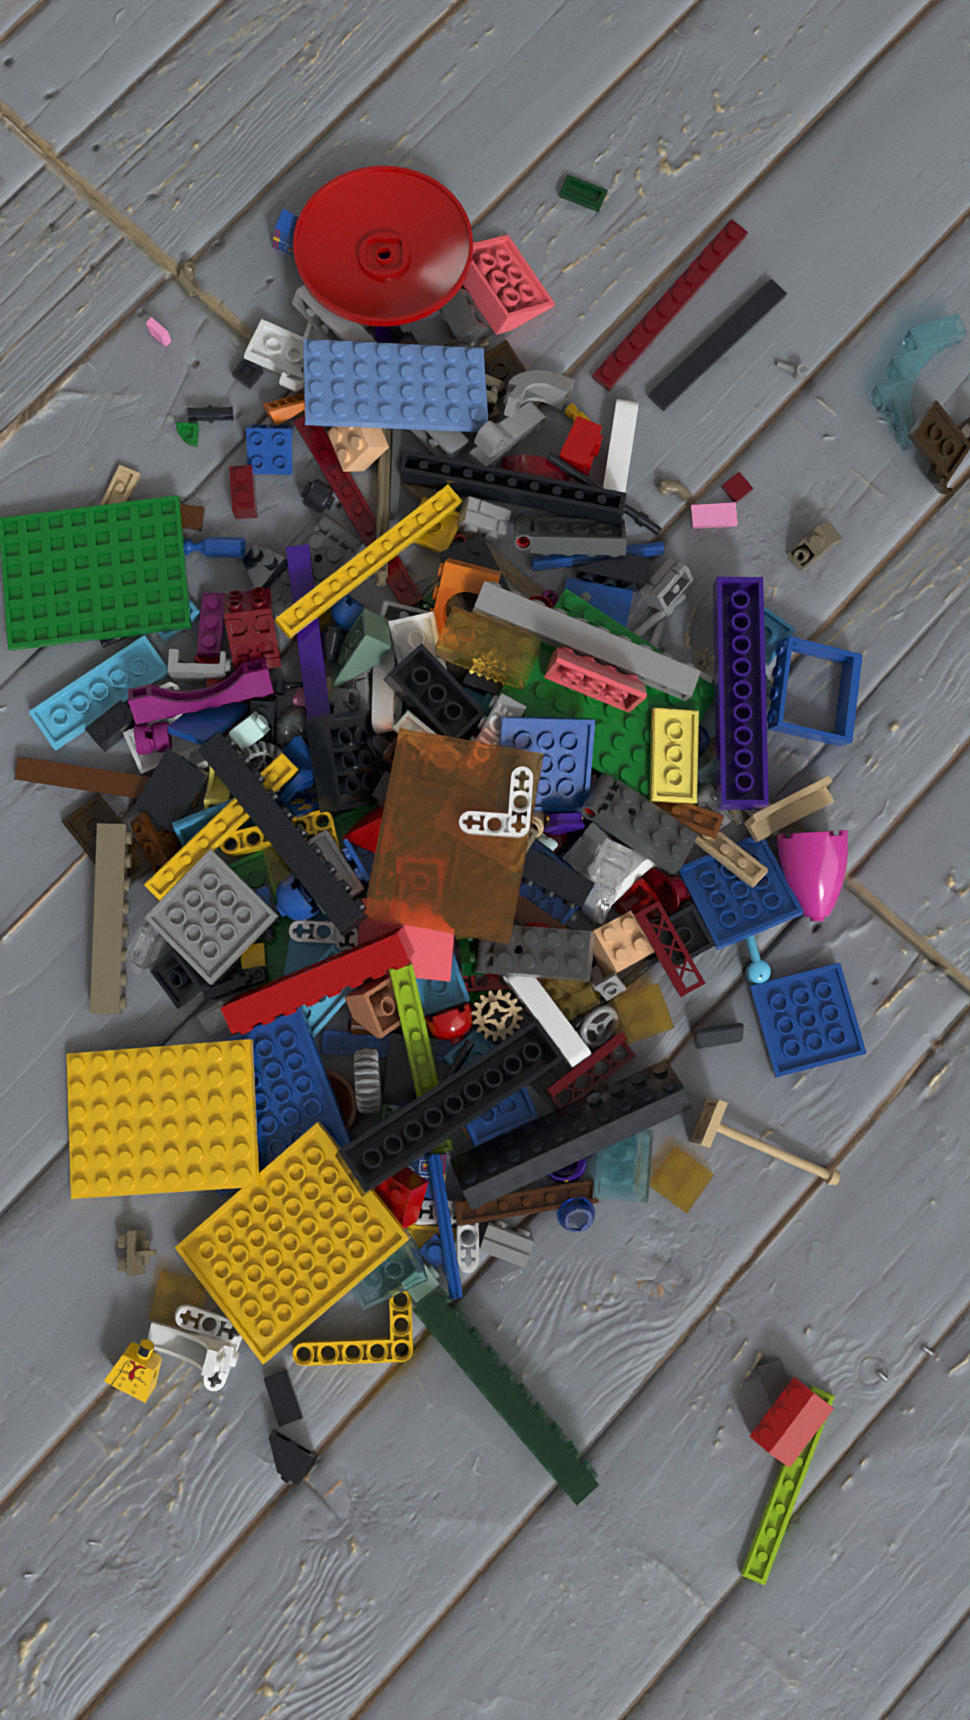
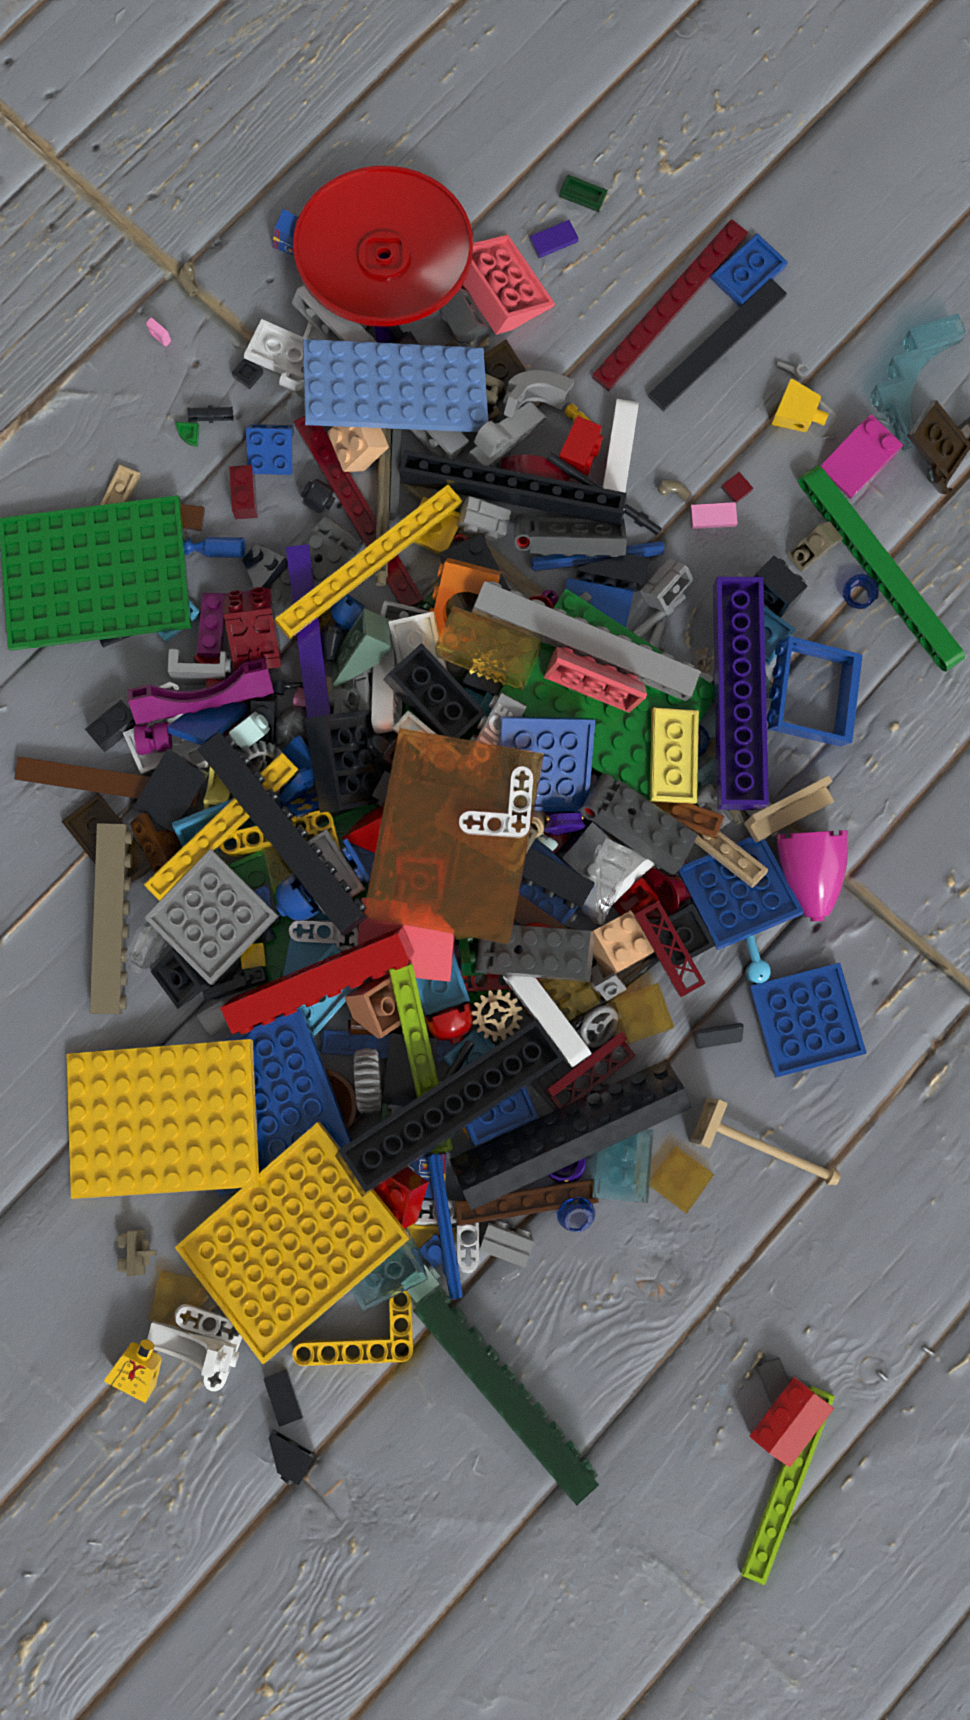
medium azure plate [28,635,169,751] -> none
orange slope [262,393,305,426] -> none
none -> dark purple tile [530,220,579,258]
none -> blue tile [710,233,788,307]
none -> black brick [754,555,808,618]
none -> yellow torso [772,379,829,432]
none -> green beam [798,465,965,672]
none -> dark pink slope [821,414,903,499]
none -> clear blue piece [843,574,879,609]

